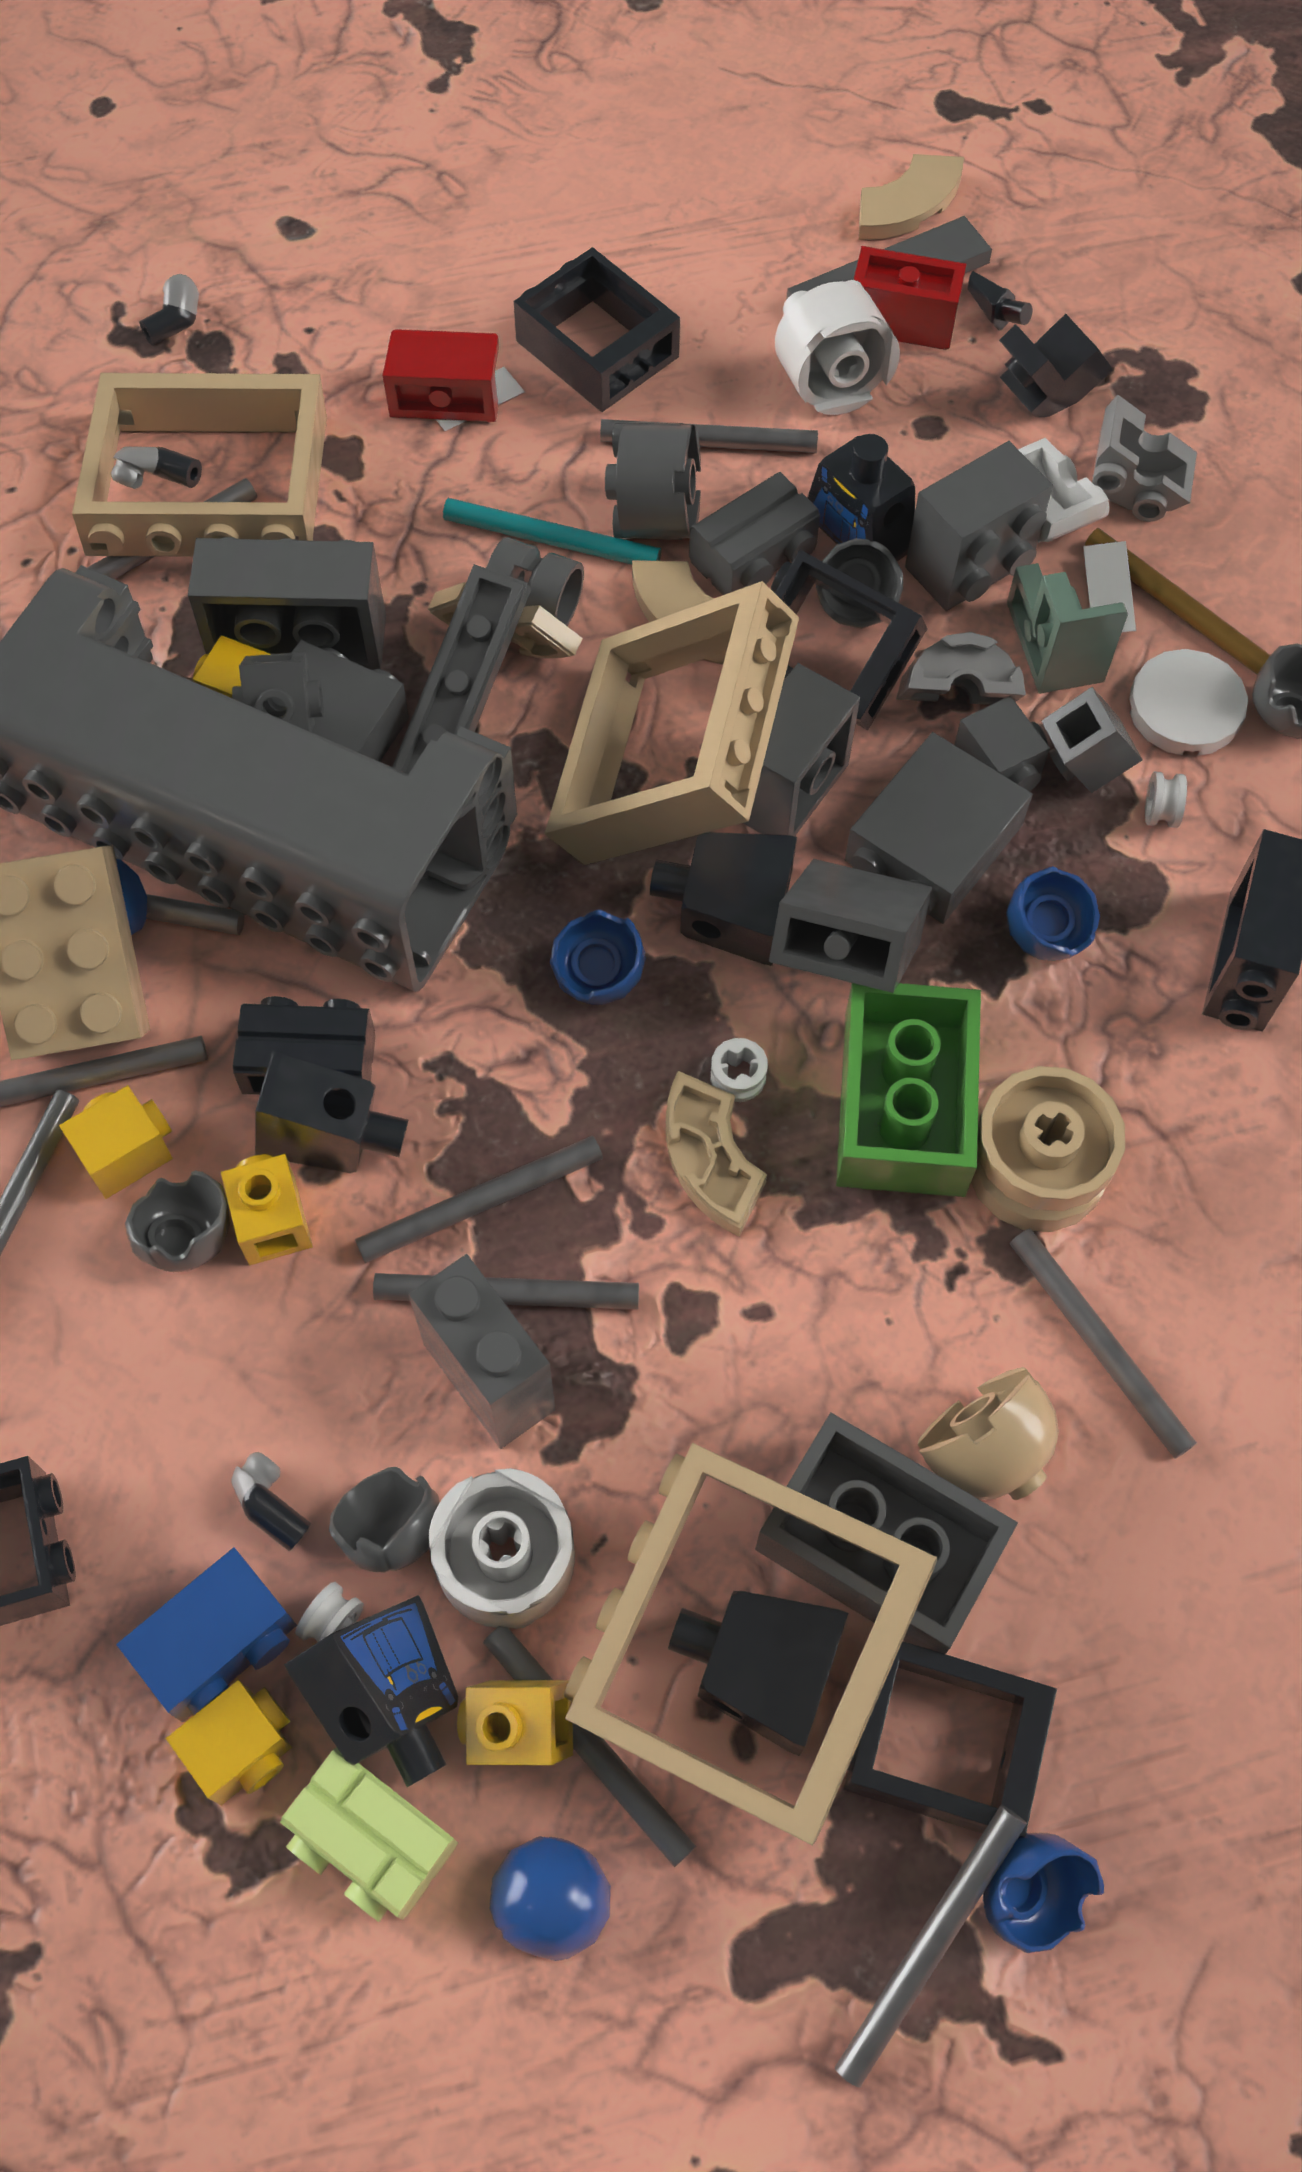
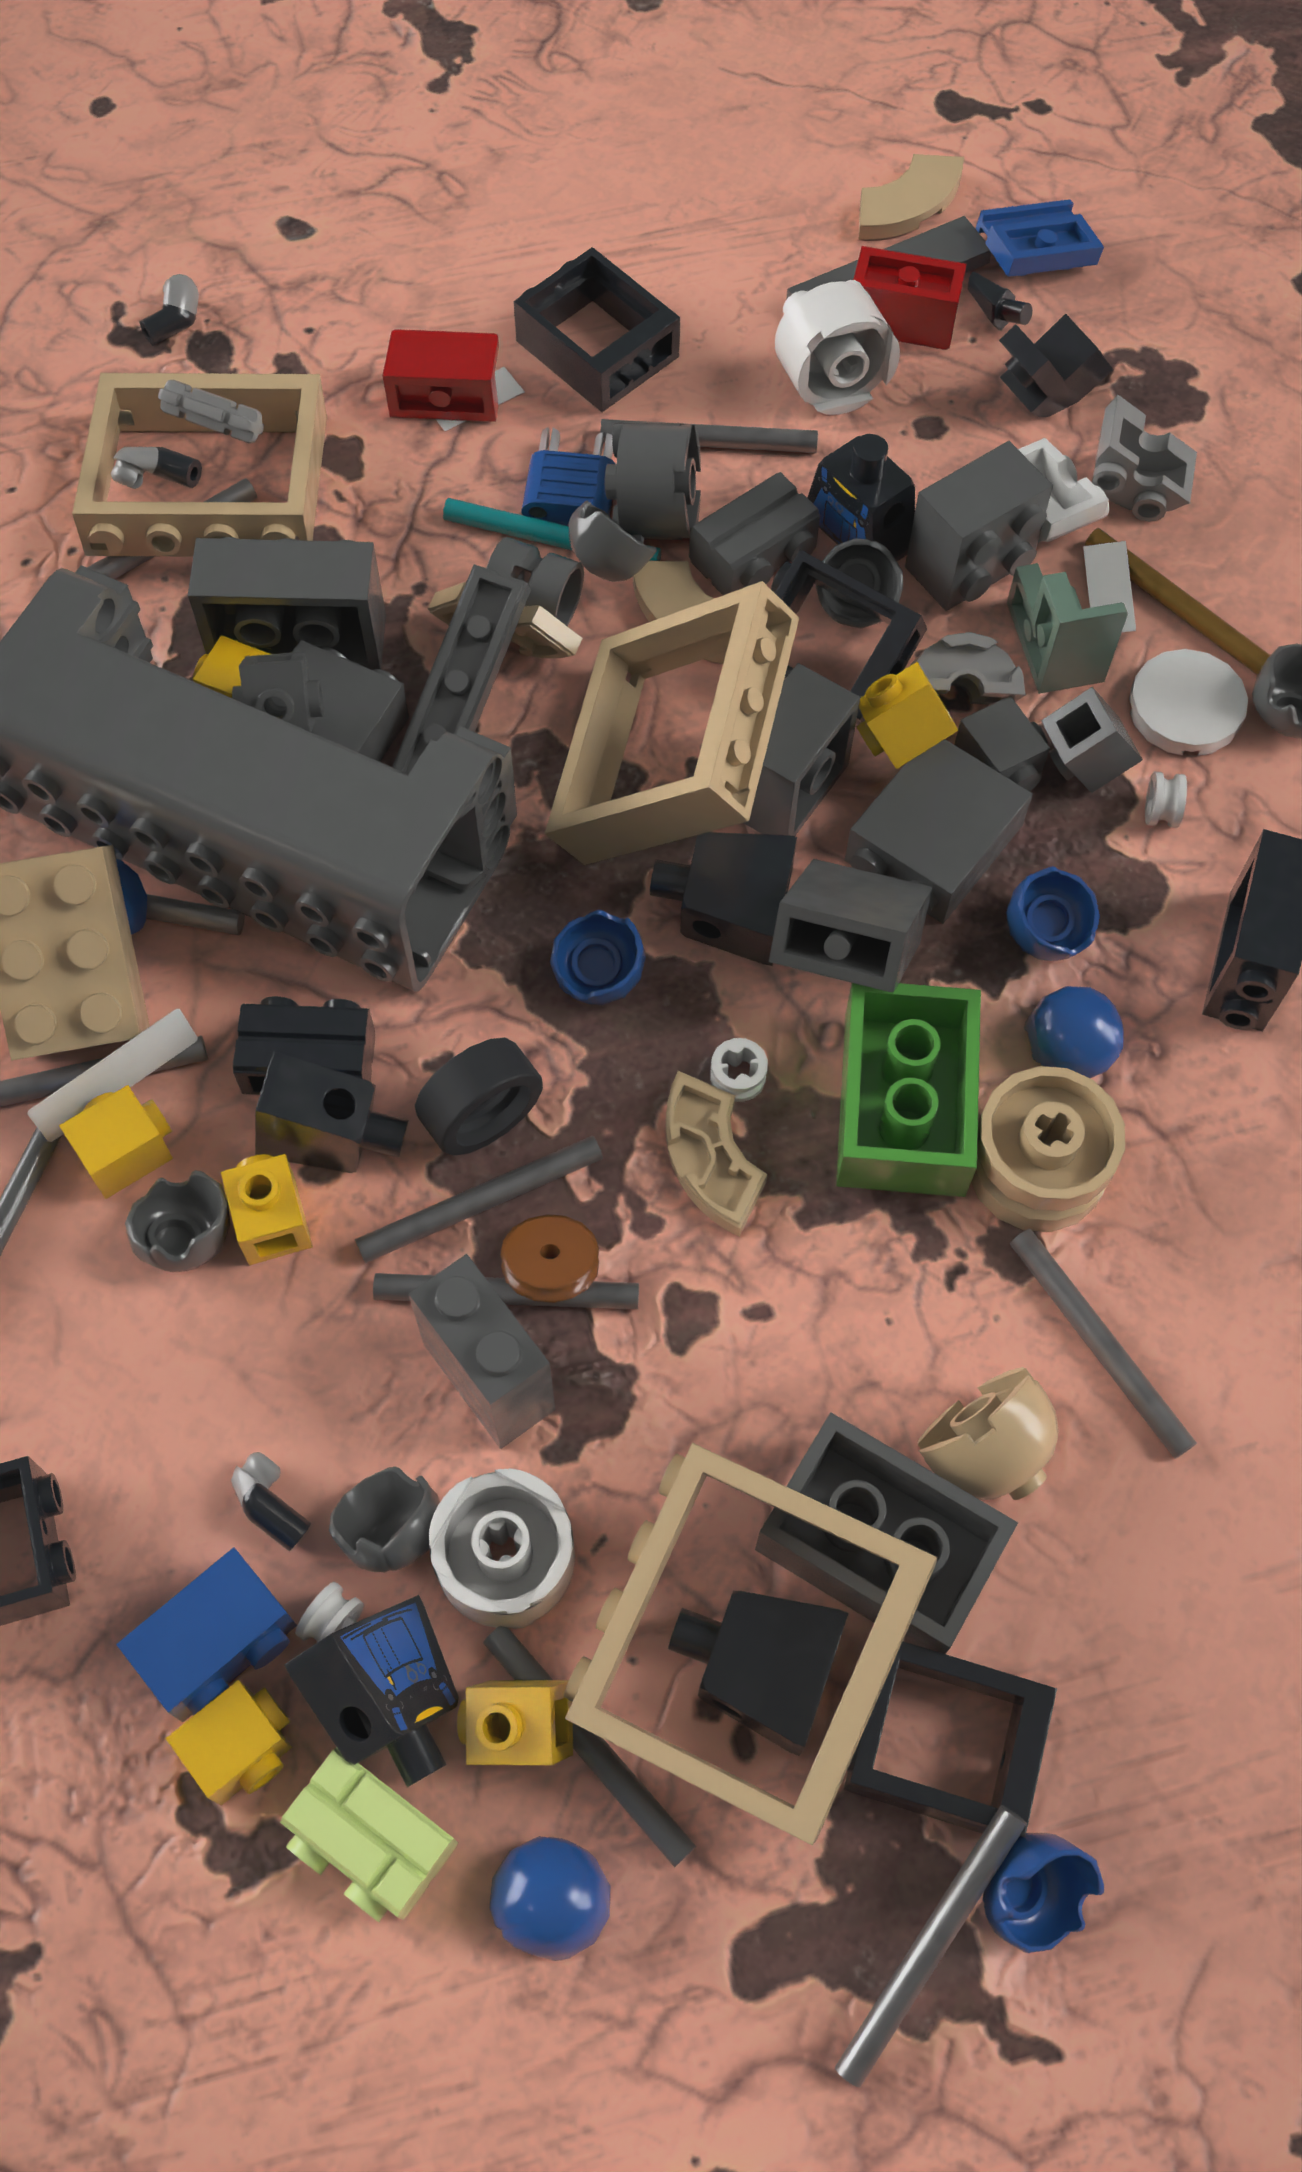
none -> white sticker [27,1009,198,1142]
none -> light grey axle [158,380,264,443]
none -> black tyre [415,1038,543,1156]
none -> dark orange piece [500,1214,599,1303]
none -> blue piece [521,427,616,526]
none -> dark grey hair [569,500,657,582]
none -> yellow brick [856,662,958,769]
none -> blue plate [975,199,1104,277]
none -> blue hair [1024,986,1124,1078]

